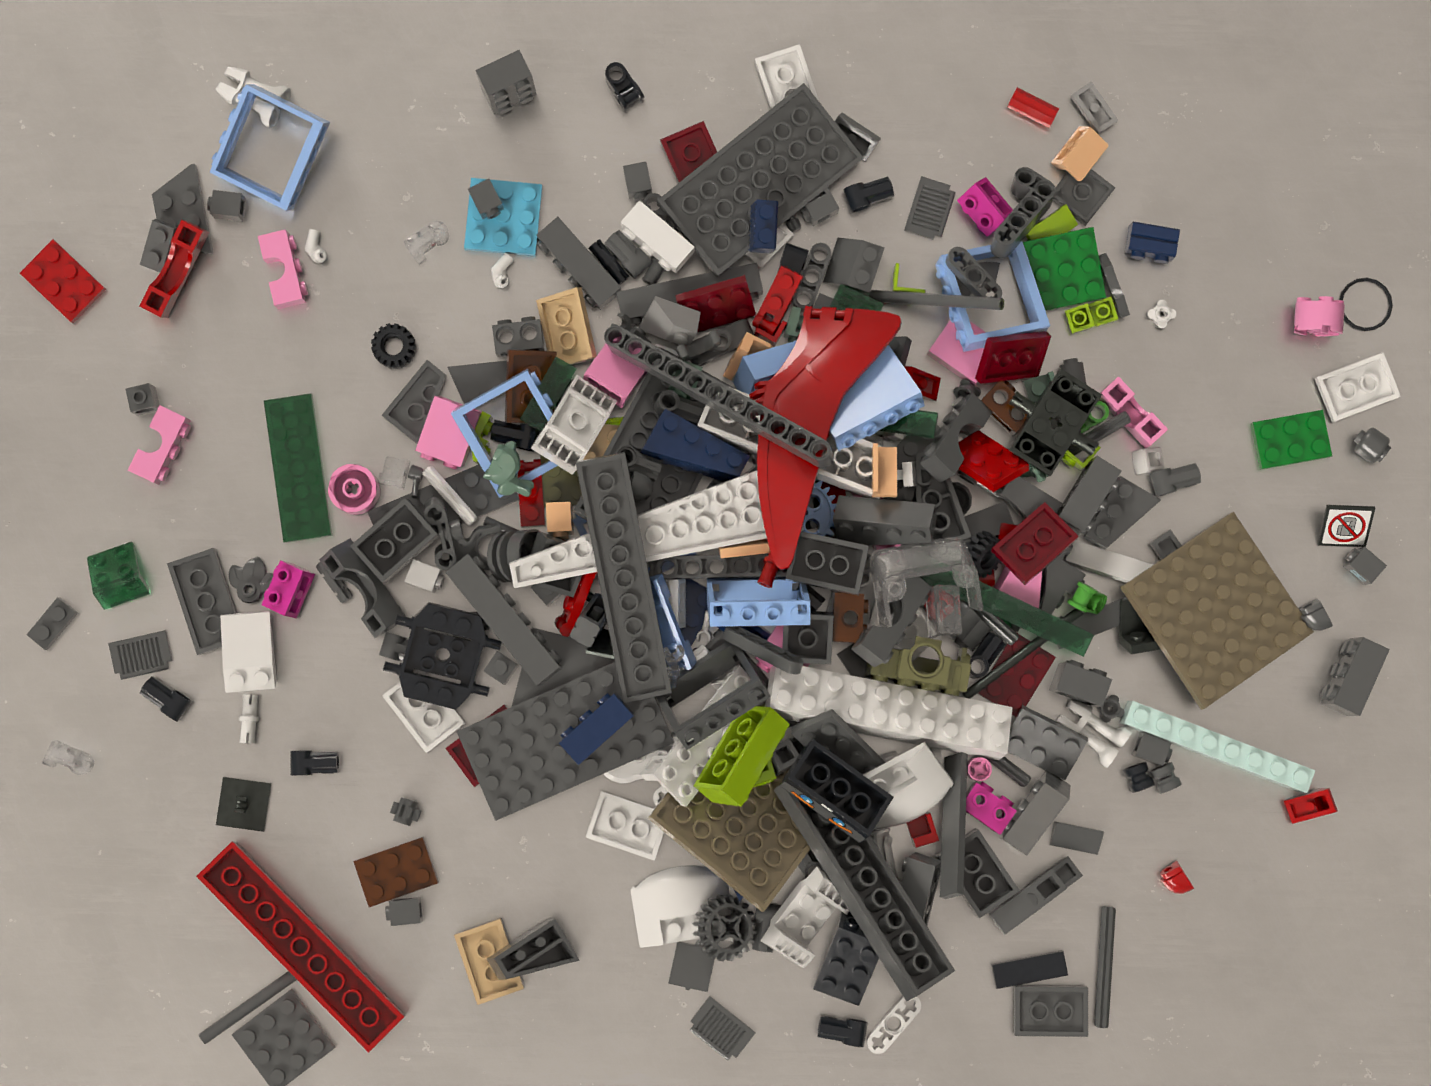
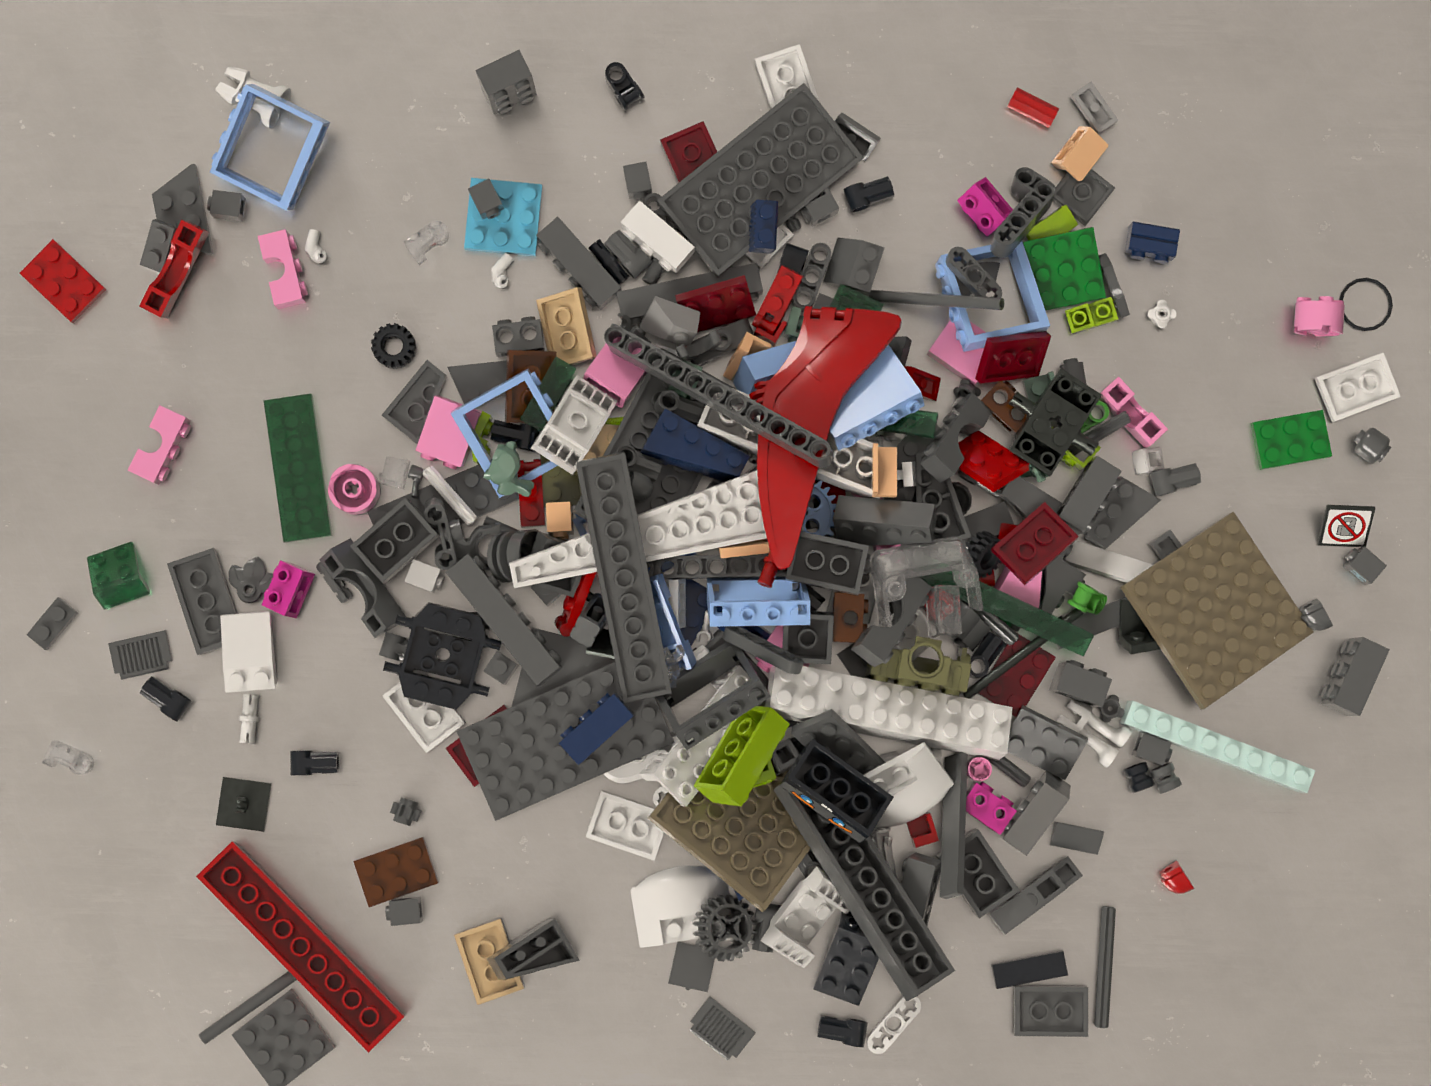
dark grey brick [125,383,159,416] -> none
lime bracket [892,263,926,293] -> none
dark grey window [904,176,956,240] -> none
red slope [1284,788,1338,824] -> none

